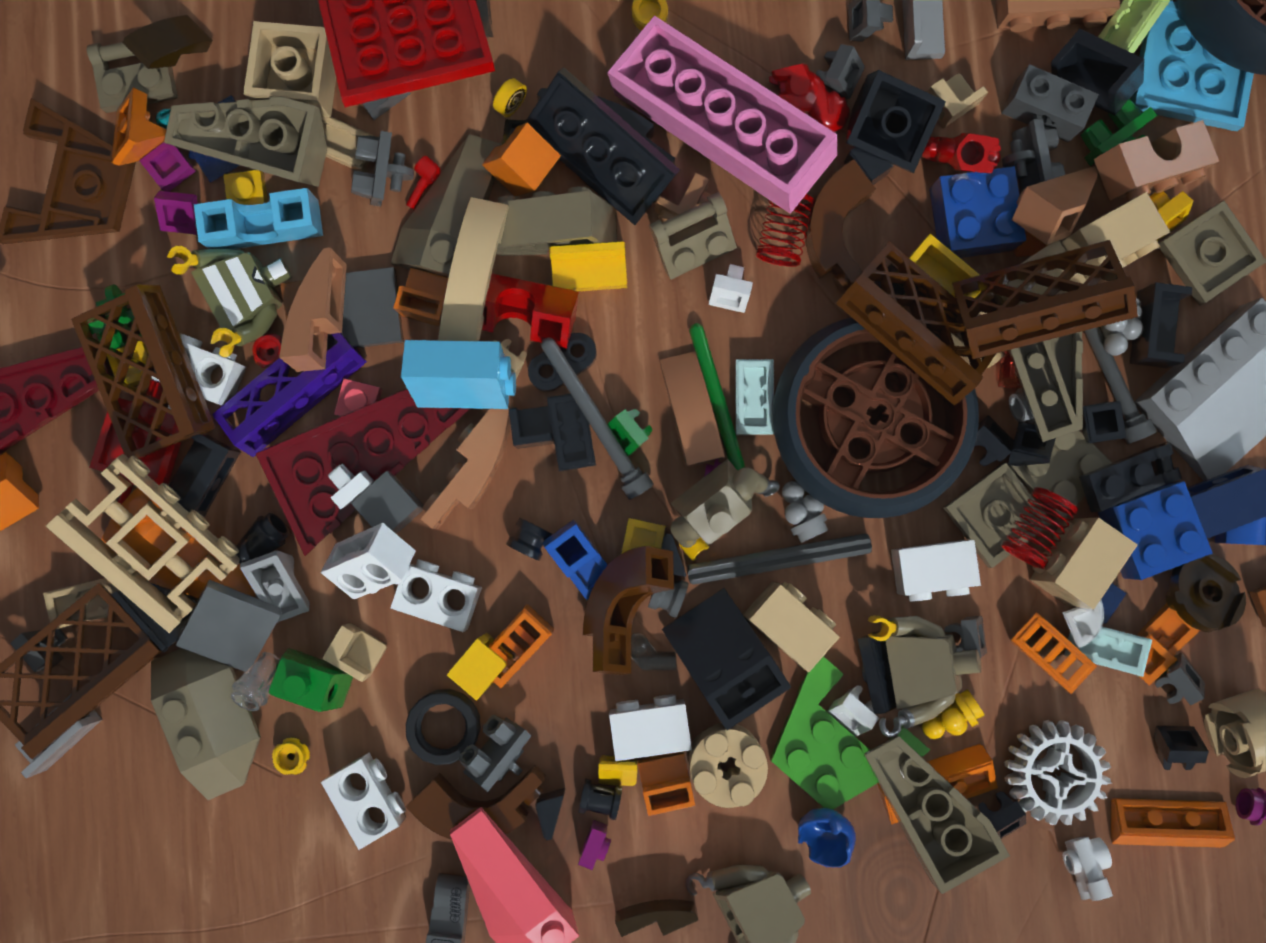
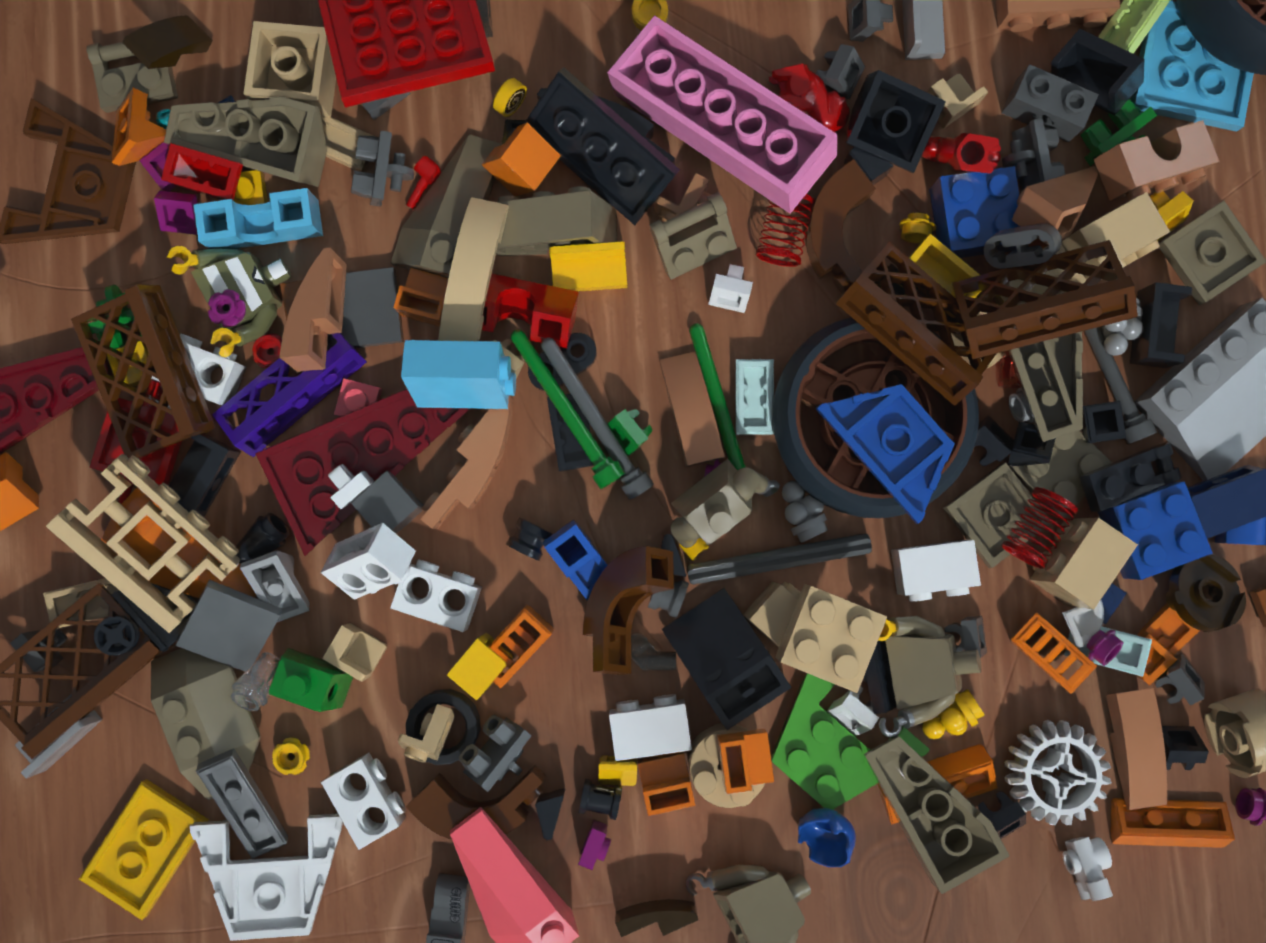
black panel [509,406,554,449] -> none
yellow plate [621,518,666,554] -> none
none -> yellow tile [79,779,209,920]
none -> black wheel [94,616,140,655]
none -> red slope [161,143,243,201]
none -> white wing [190,813,343,941]
none -> dark grey tile [196,748,288,859]
none -> magenta plate [208,289,246,327]
none -> tan bracket [398,704,455,763]
none -> green piece [511,329,626,490]
none -> orange piece [717,728,774,794]
none -> tan brick [775,584,887,693]
none -> blue wing [816,384,955,524]
none -> yellow plate [899,213,937,243]
none -> dark grey beam [984,223,1062,269]
none -> magenta plate [1086,630,1124,666]
none -> nougat slope [1106,688,1167,810]

